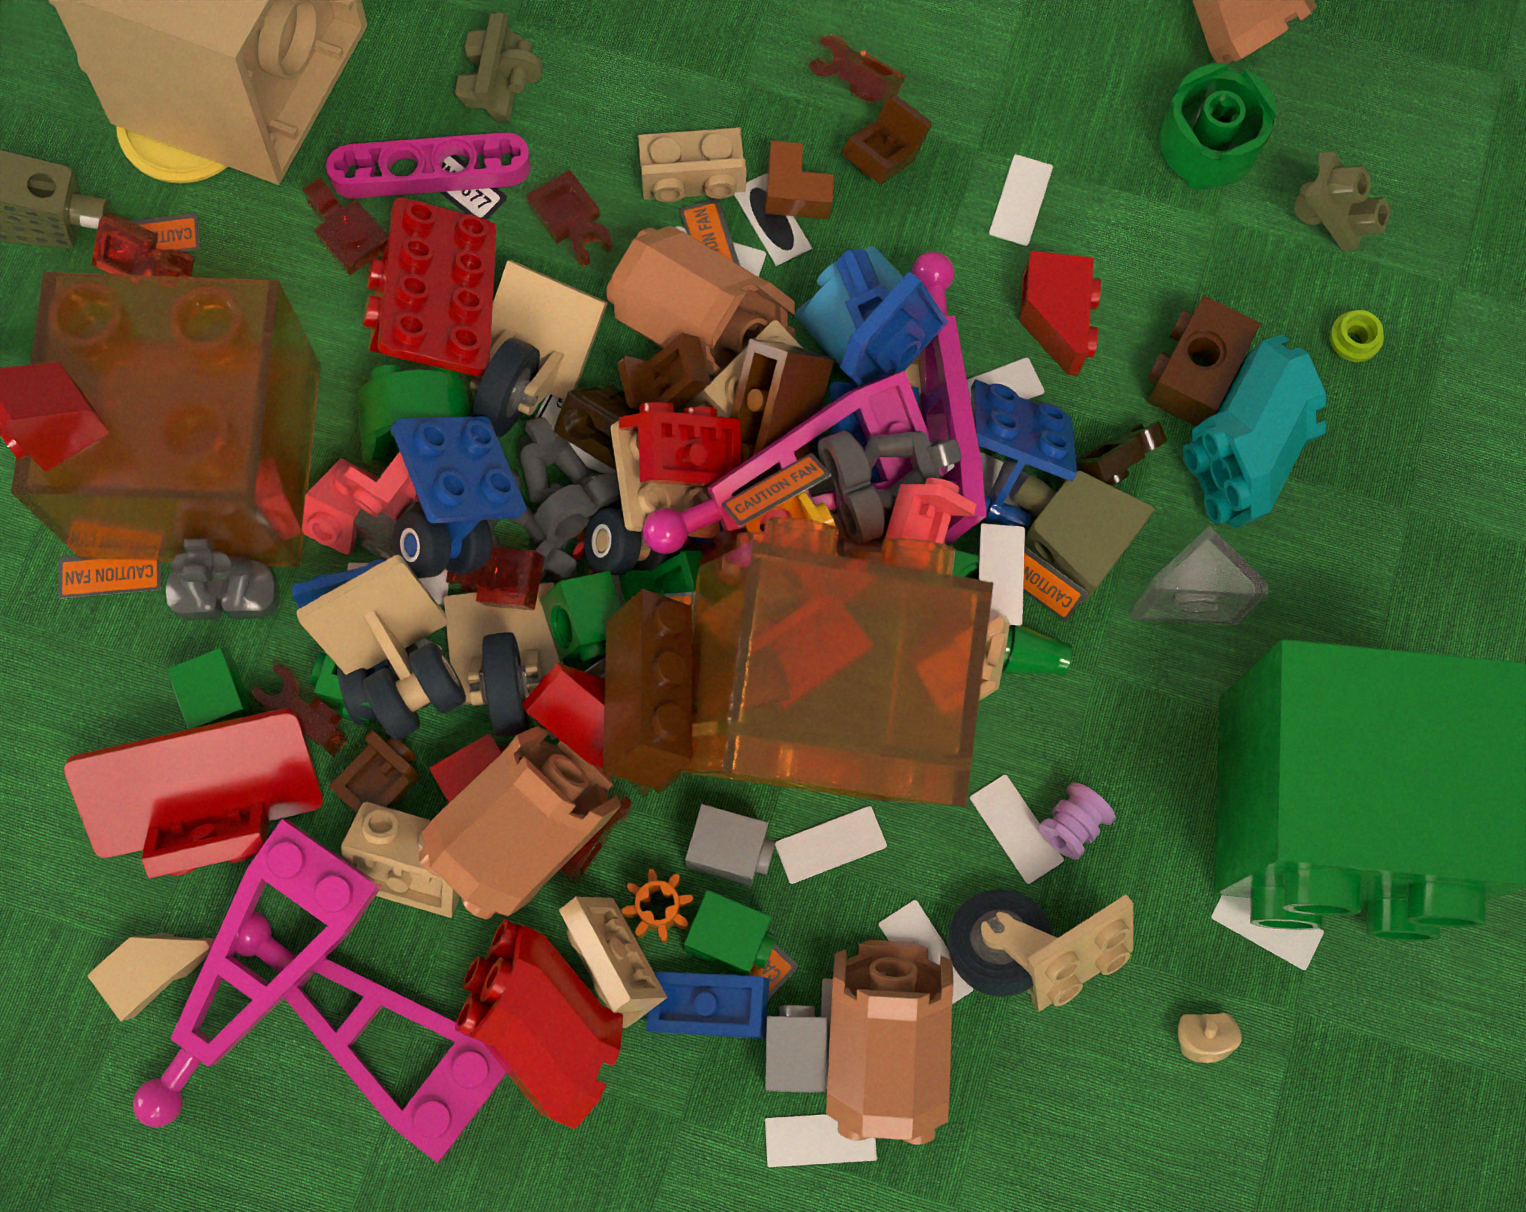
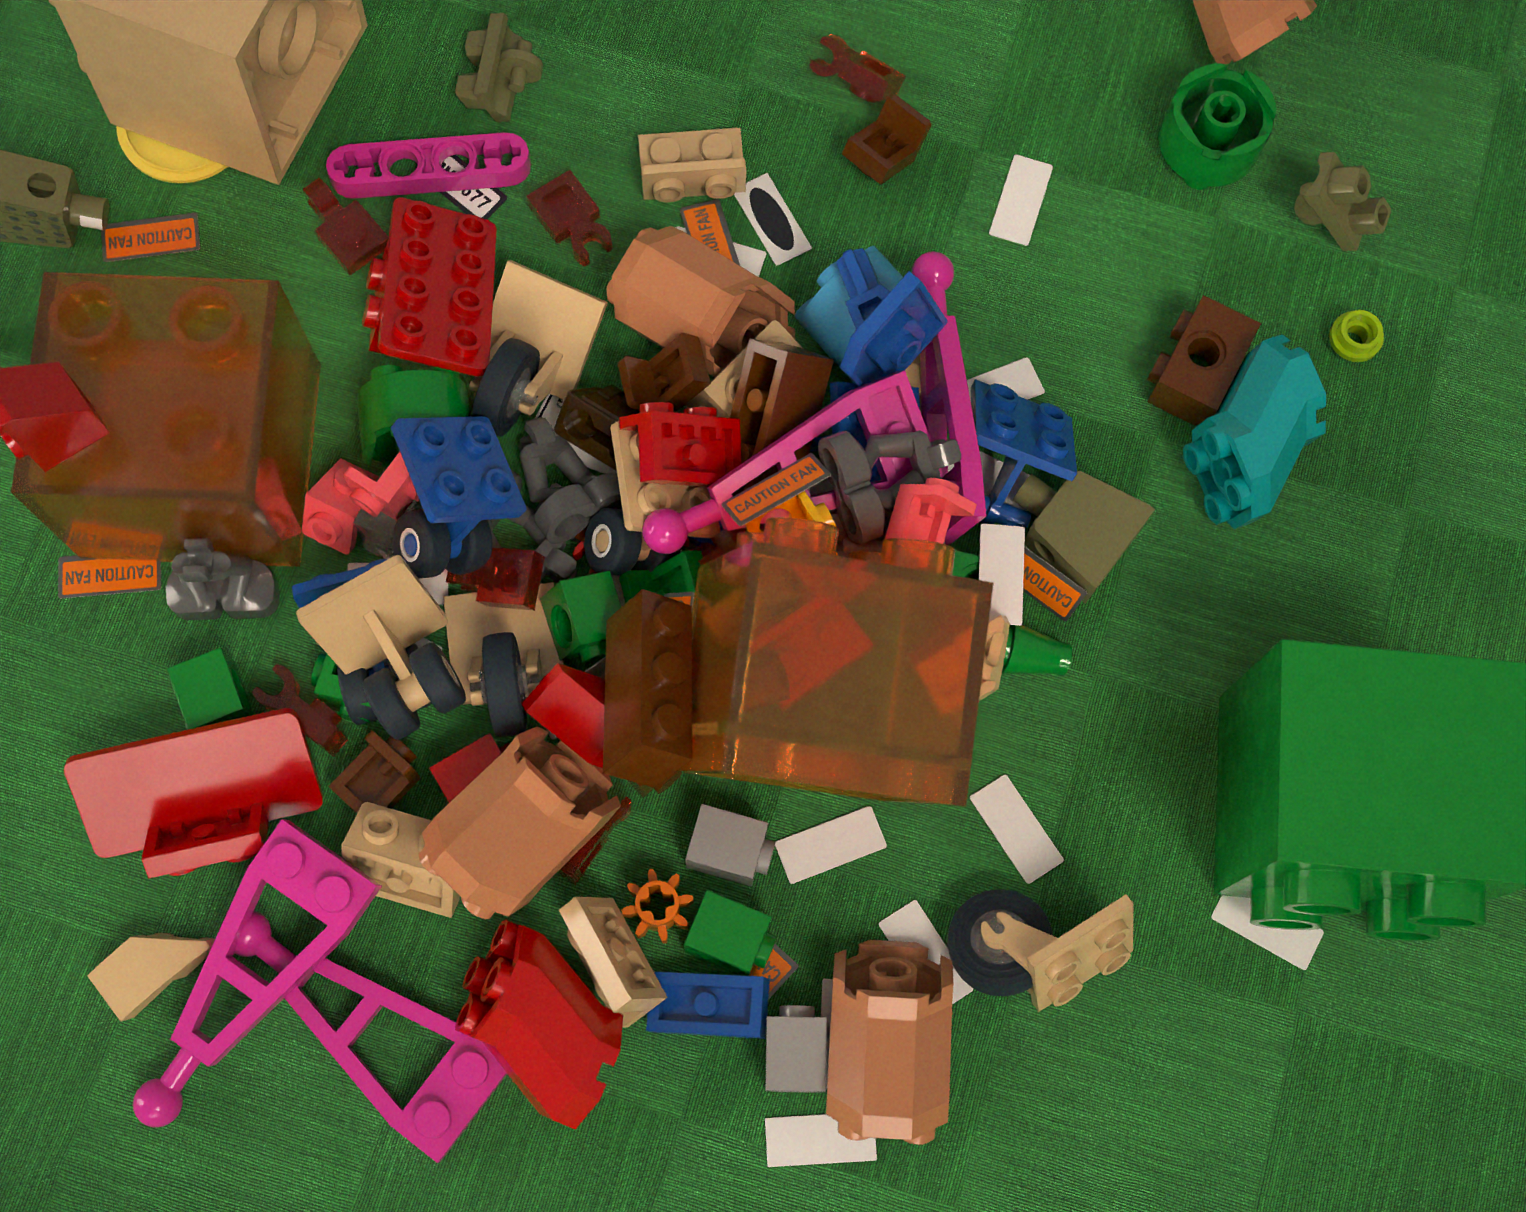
clear red plate [91,212,195,290] -> none
dark orange piece [765,140,834,220] -> none
red slope [1019,251,1101,376] -> none
lavender bush [1038,782,1116,860] -> none
dark brown plate [1076,421,1167,485] -> none
clear slope [1130,526,1268,625] -> none
tan piece [1178,1013,1242,1063] -> none

